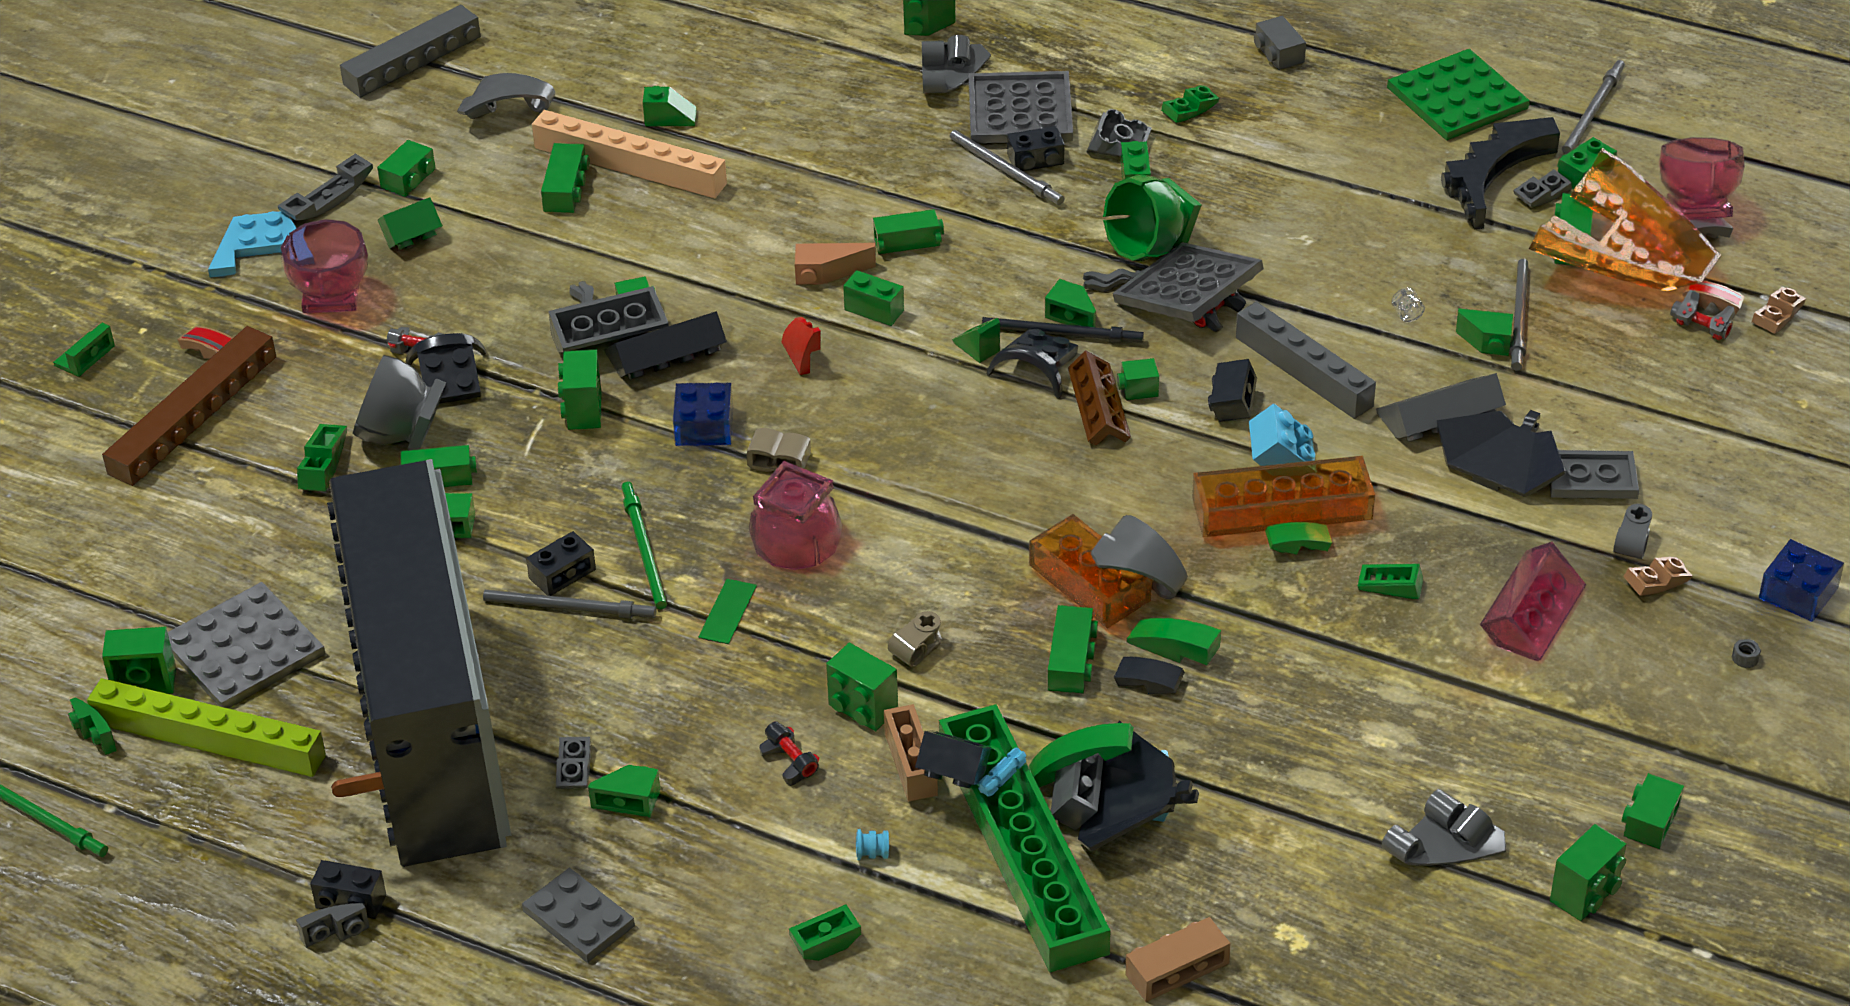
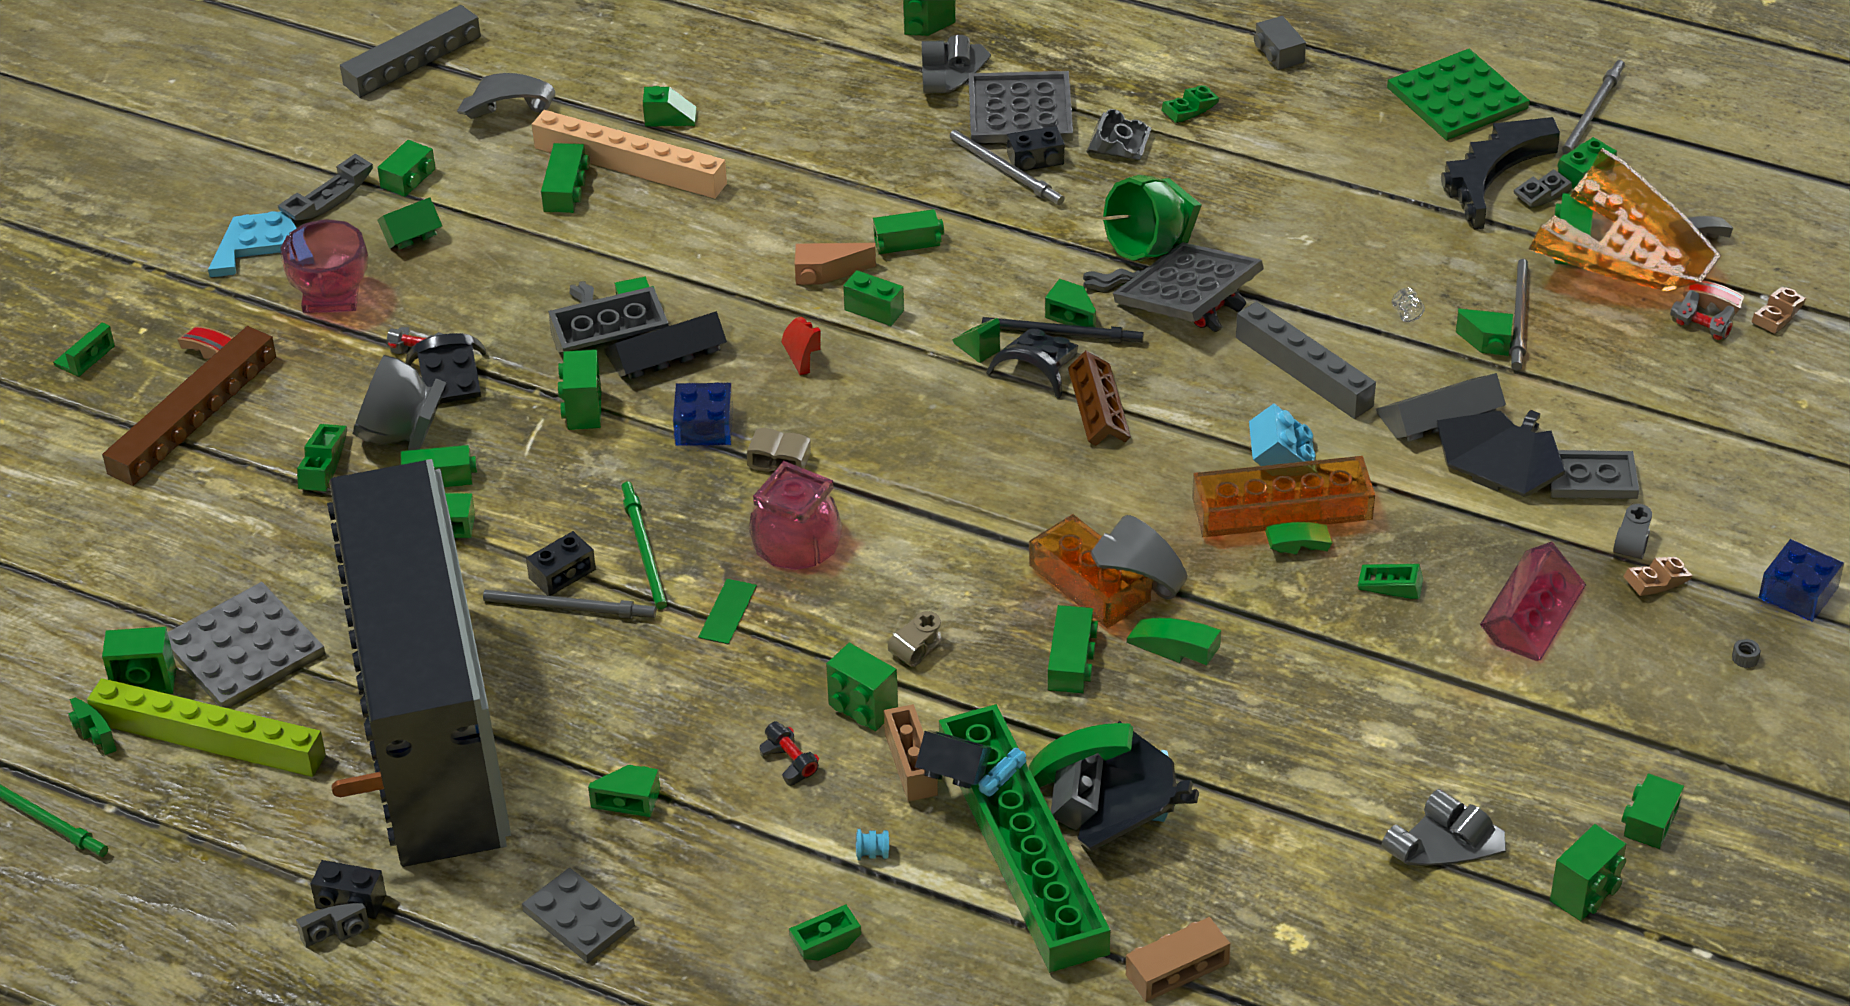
dark grey slope [556,737,591,789] -> none
black slope [1114,657,1185,694] -> none
green brick [1117,358,1159,400] -> none
green brick [1121,141,1151,180] -> none
black brick [1208,359,1257,422] -> none
clear pink plate [1659,137,1745,220] -> none

